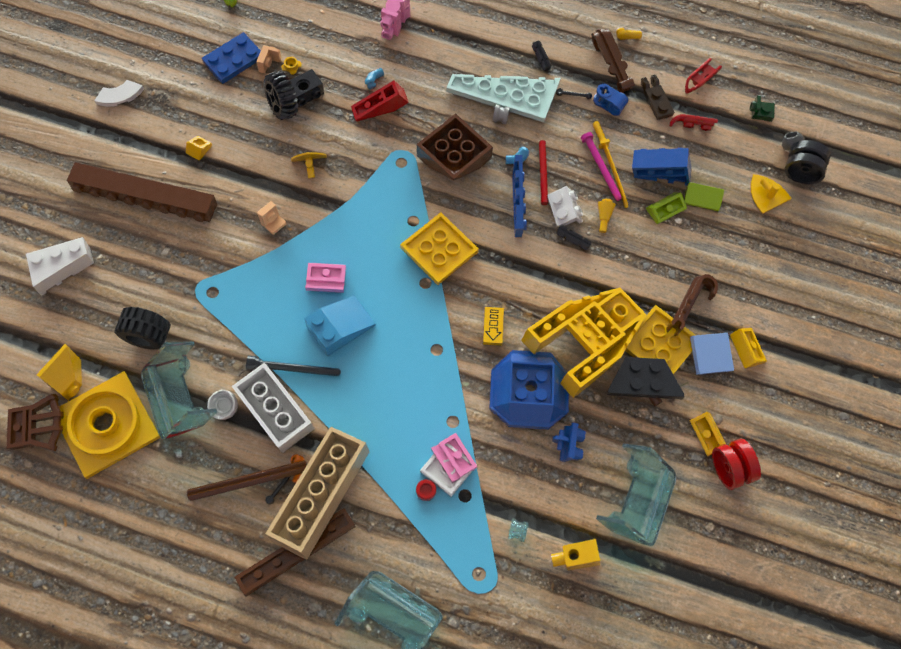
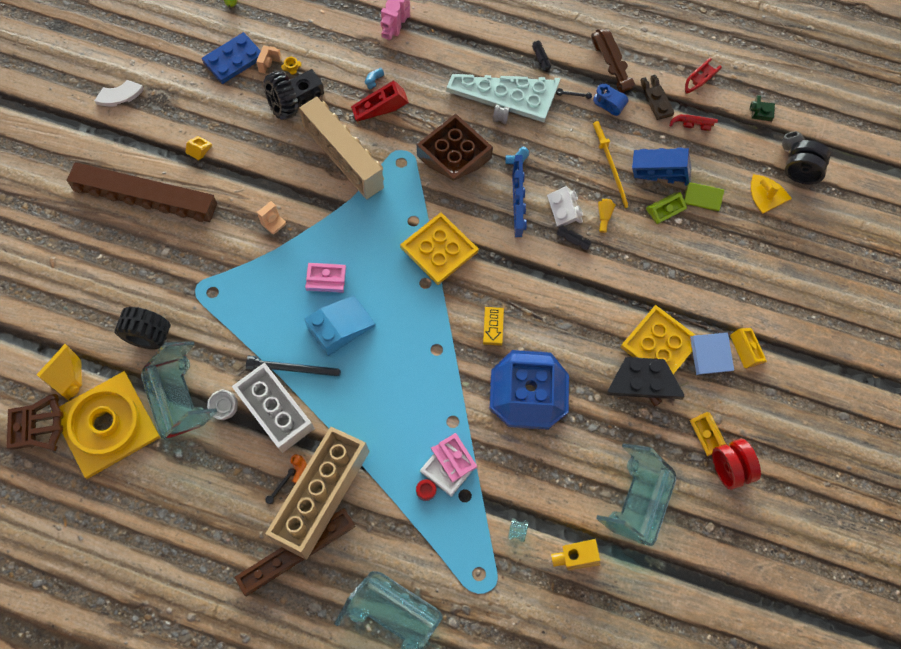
white wedge [26,237,94,296] -> none
reddish brown axle [187,460,307,501] -> none
yellow shield [291,152,327,178] -> none
yellow wedge [521,288,646,398] -> none
red bar [539,140,548,205] -> none
blue hips [552,422,586,462] -> none
dark pink bar [581,132,622,201] -> none
yellow arm [616,28,642,40] -> none
reddish brown piece [666,274,718,336] -> none
none -> tan brick [299,97,384,200]

